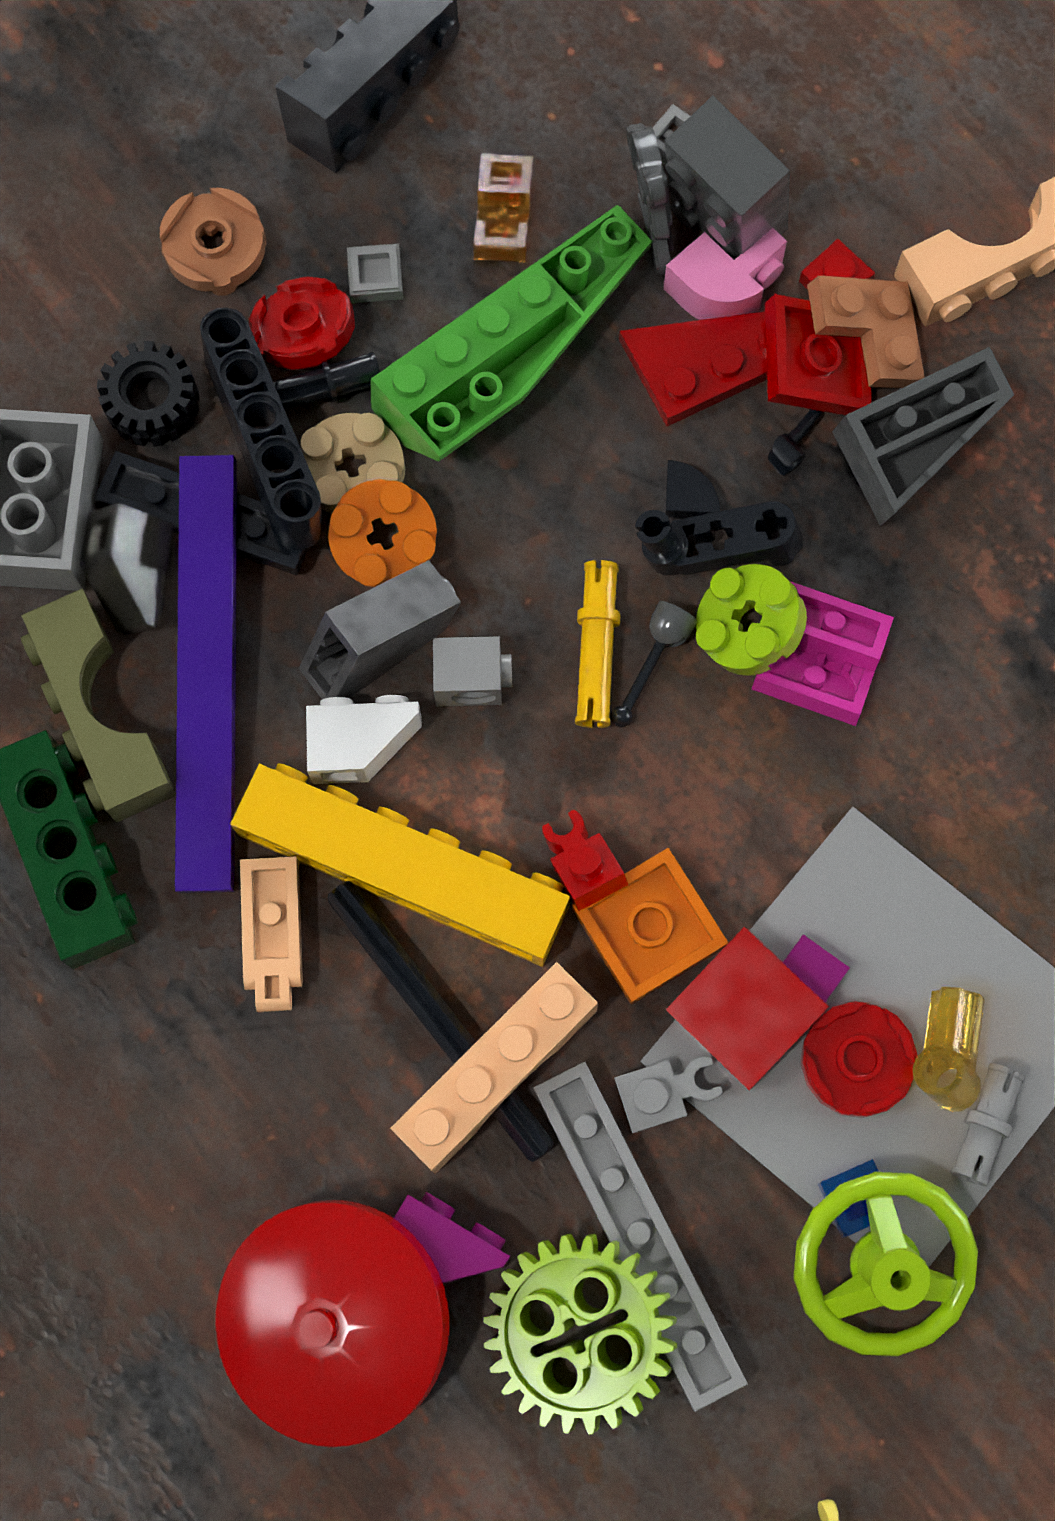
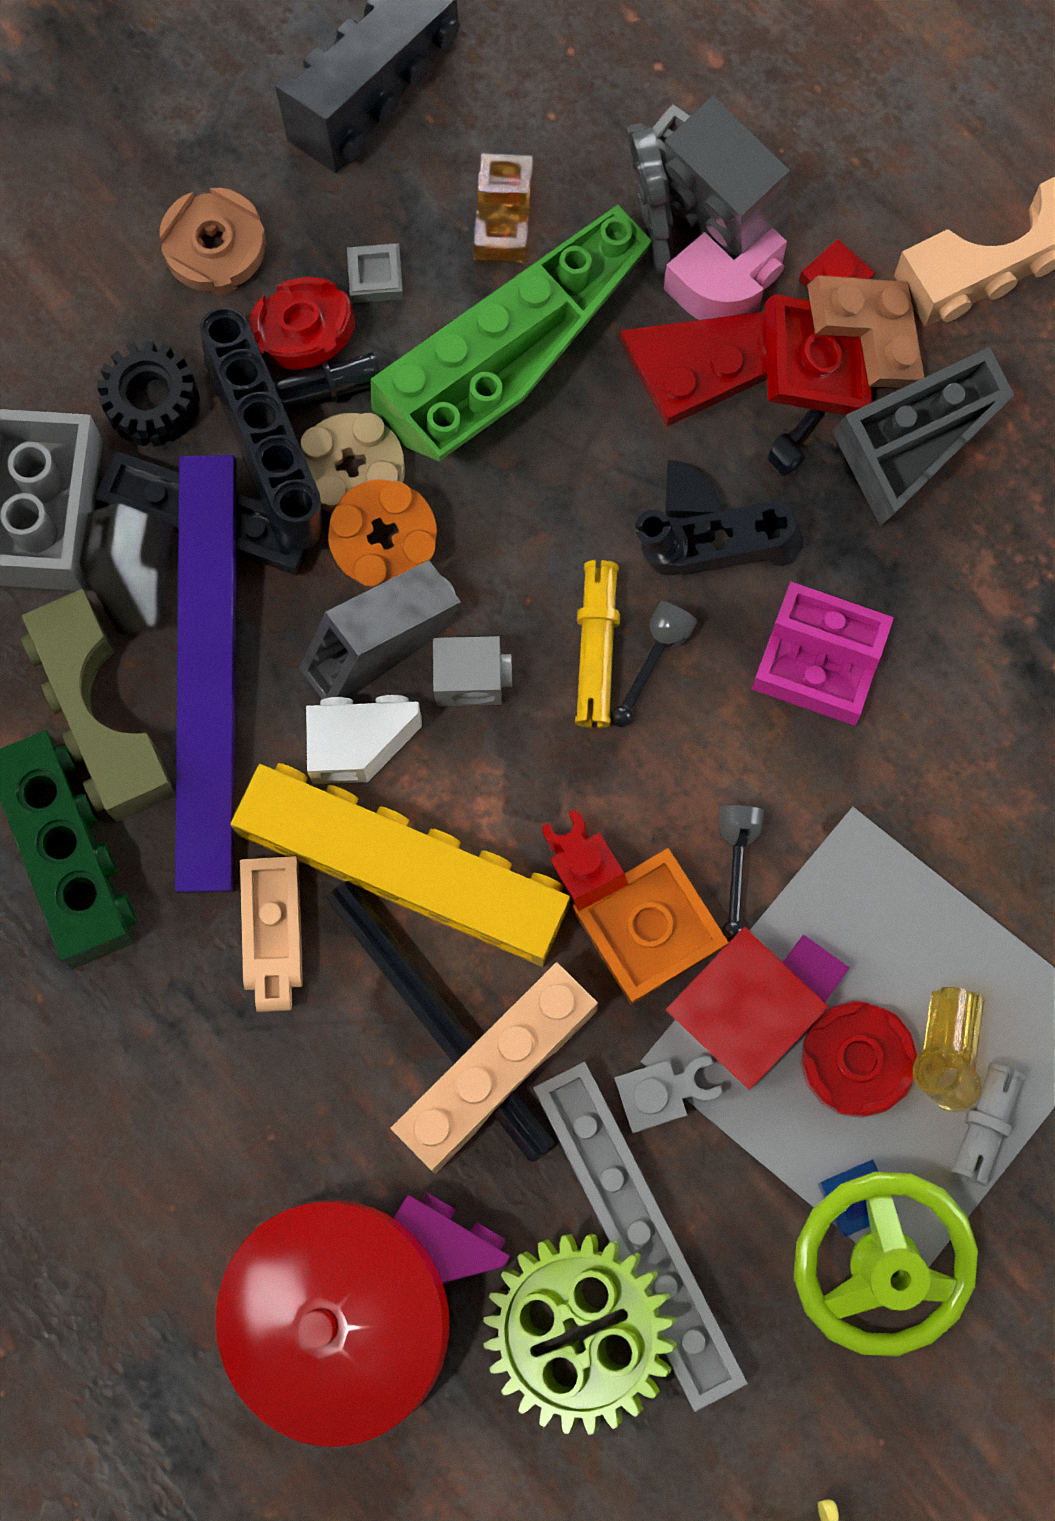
lime plate [696,564,807,675] -> none
none -> hinge [718,805,764,942]

